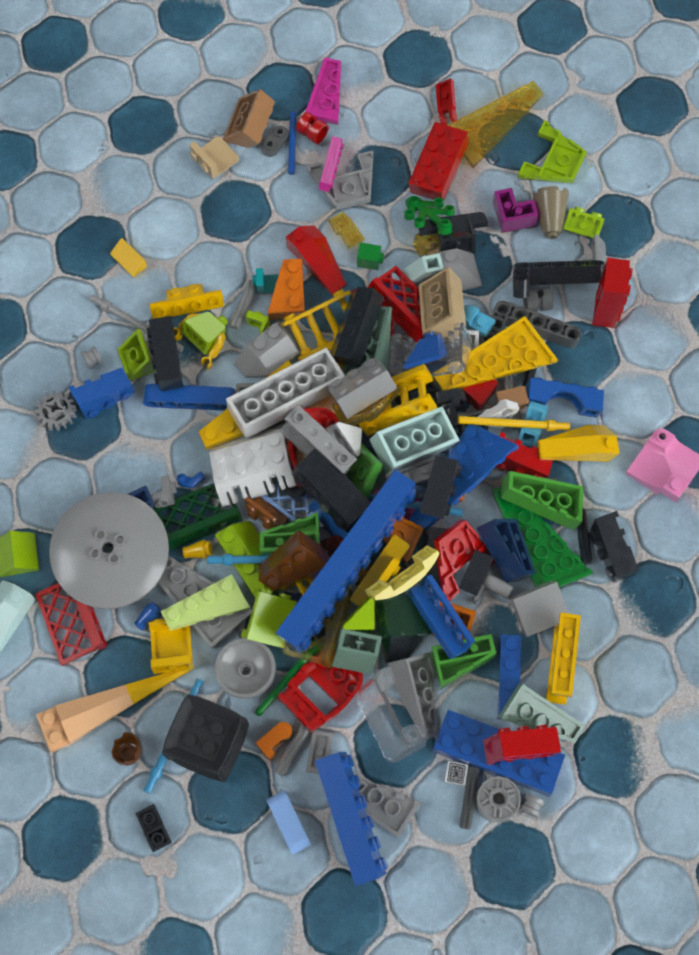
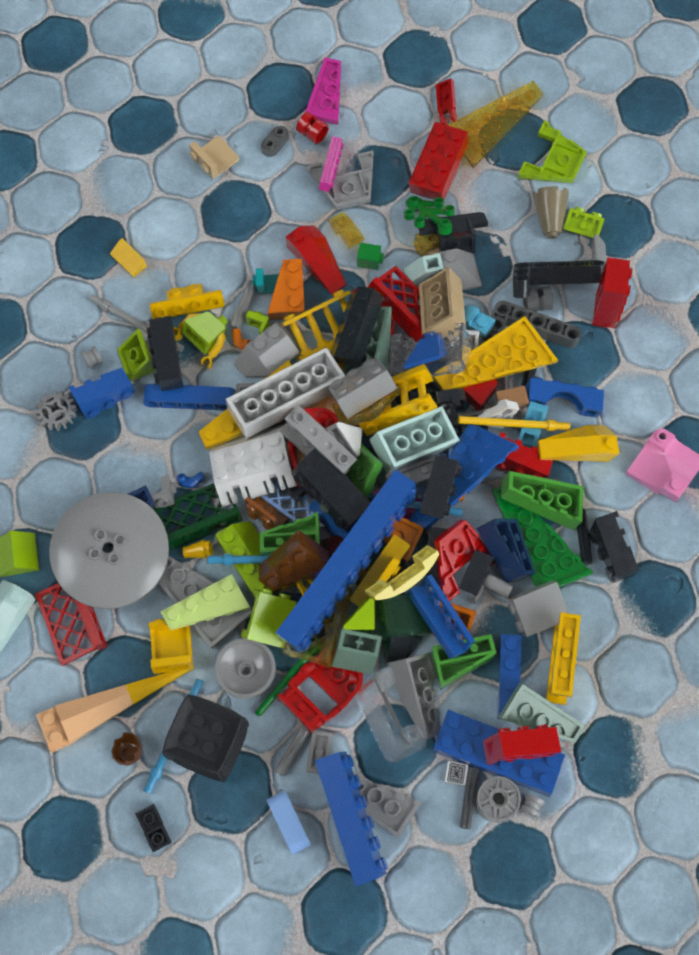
blue cone [134,601,162,631] -> none
medium nougat slope [223,89,275,148] -> none
orange leg [256,722,293,761] -> none
blue bar [288,111,297,175] -> none
magenta brick [493,188,539,233] -> none
none -> orange arm [231,328,251,350]

